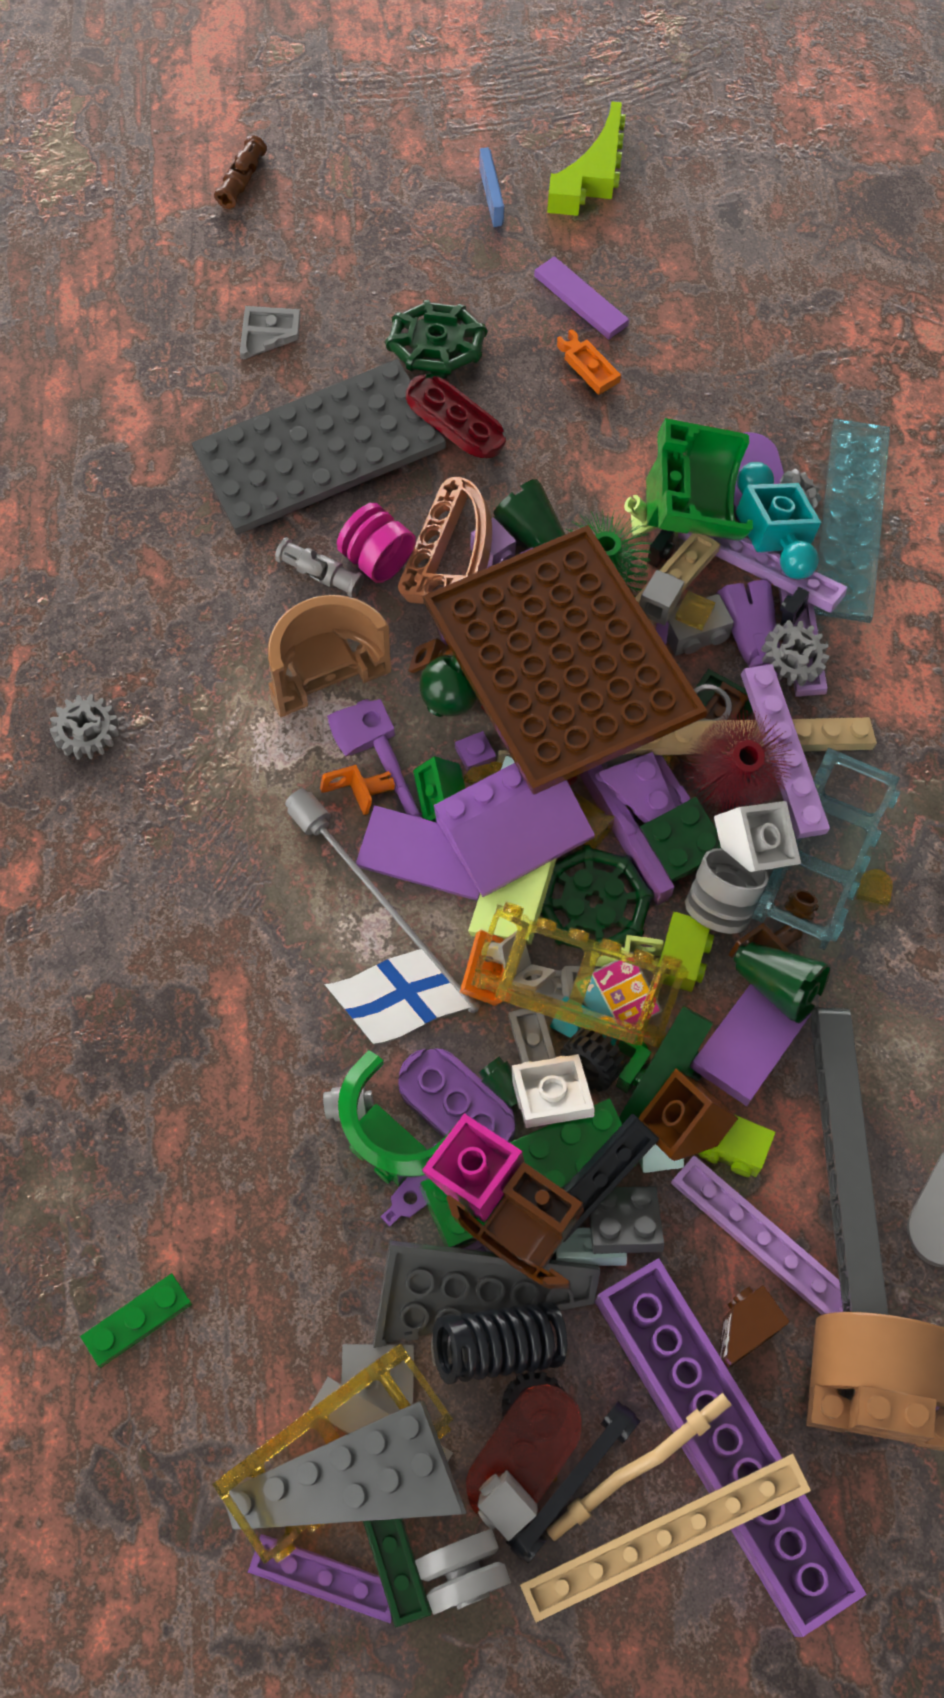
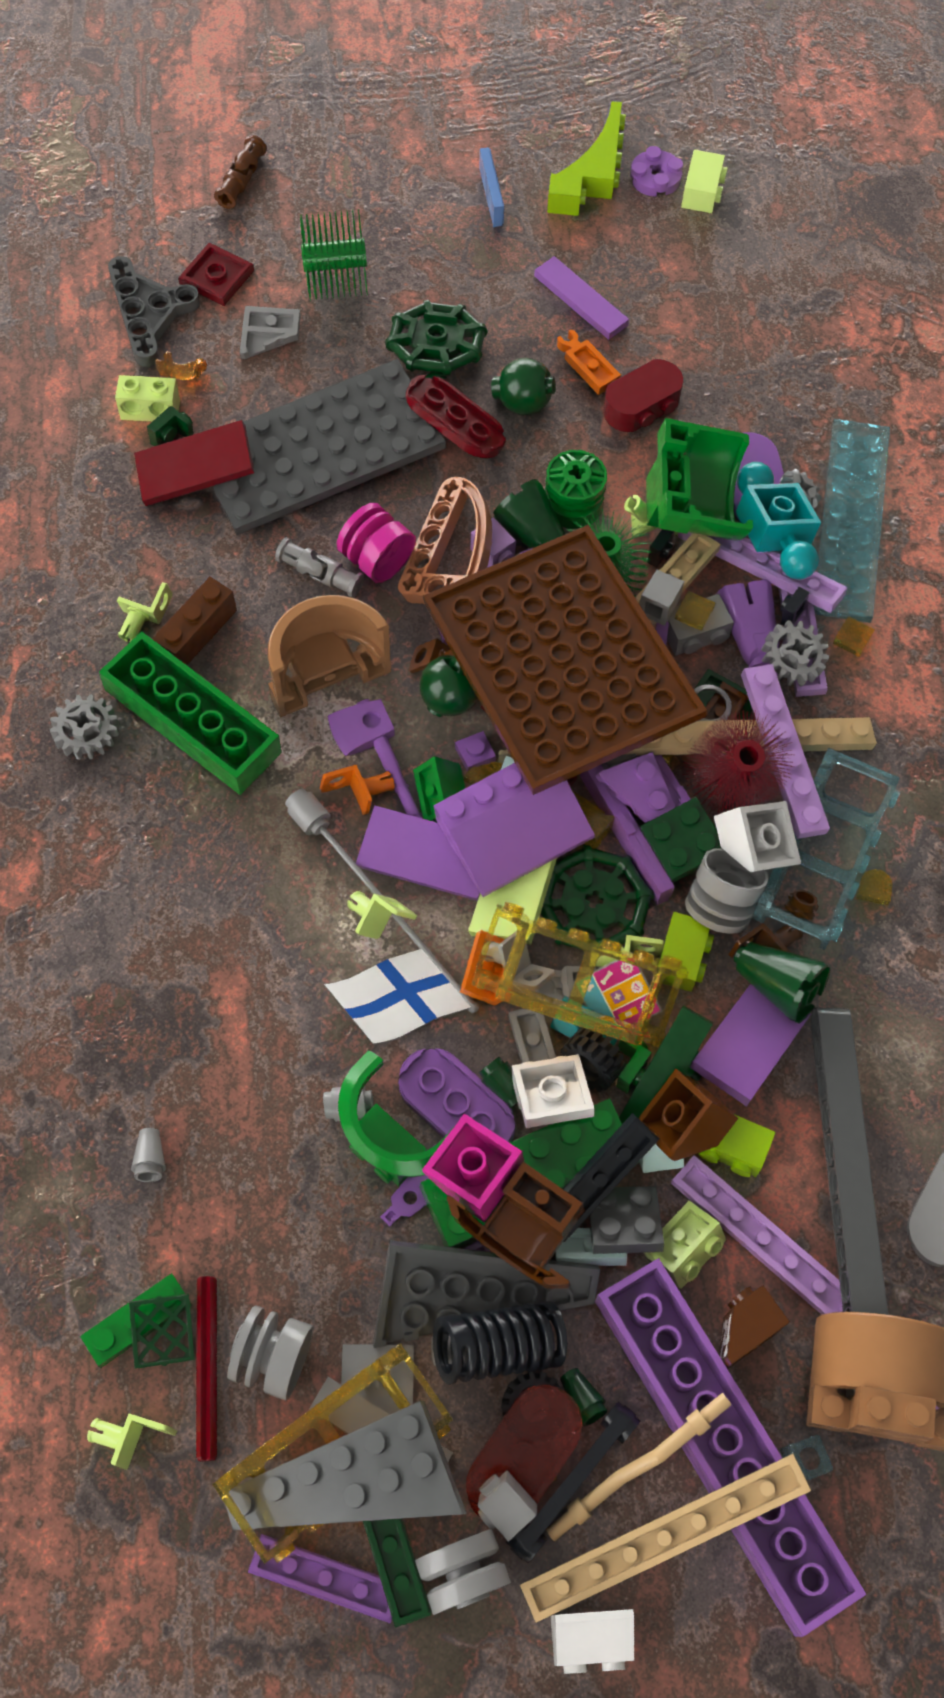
none -> yellowish green bracket [87,1414,177,1470]
none -> green brick [99,631,282,795]
none -> dark grey beam [108,256,200,367]
none -> yellowish green brick [115,375,180,422]
none -> yellowish green bracket [117,582,173,642]
none -> dark green window [129,1293,195,1369]
none -> light grey cone [131,1128,166,1182]
none -> dark red tile [134,420,255,506]
none -> dark green bracket [147,406,194,446]
none -> reddish brown brick [152,576,237,665]
none -> clear orange piece [155,351,207,380]
none -> dark red tile [178,243,254,306]
none -> dark red axle [196,1276,217,1462]
none -> light grey wheel [227,1305,314,1401]
none -> green piece [300,209,368,301]
none -> yellowish green bracket [347,891,417,939]
none -> dark green brick [491,357,556,415]
none -> green wheel [545,450,607,529]
none -> white slope [551,1609,634,1674]
none -> dark green cone [560,1368,608,1427]
none -> dark red brick [603,359,683,432]
none -> medium lavender plate [630,146,683,196]
none -> yellowish green bracket [644,1201,726,1289]
none -> yellowish green brick [681,150,728,213]
none -> clear light blue bracket [780,1435,833,1481]
none -> clear yellow tile [833,616,875,657]

